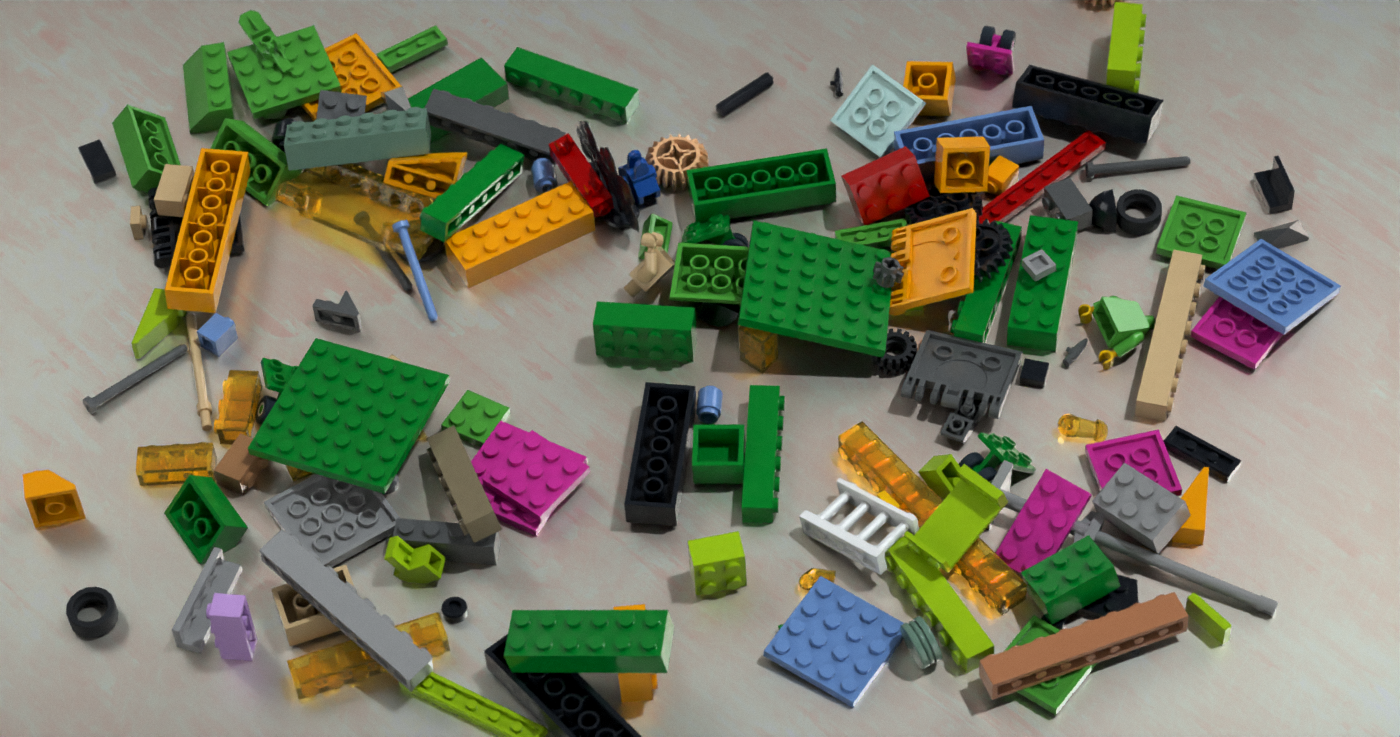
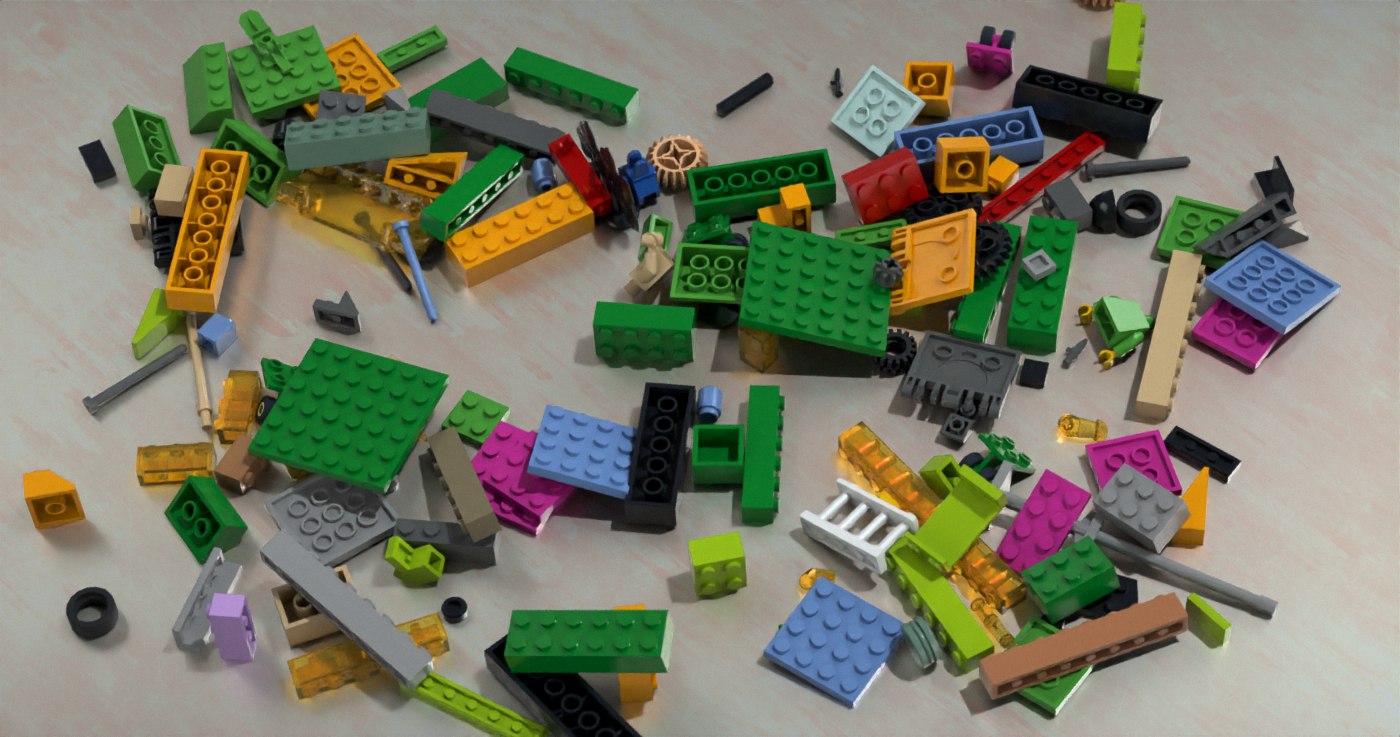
none -> medium blue plate [527,404,637,500]
none -> light orange brick [757,183,812,233]
none -> clear yellow piece [970,598,1017,650]
none -> dark grey wedge [1192,192,1297,258]

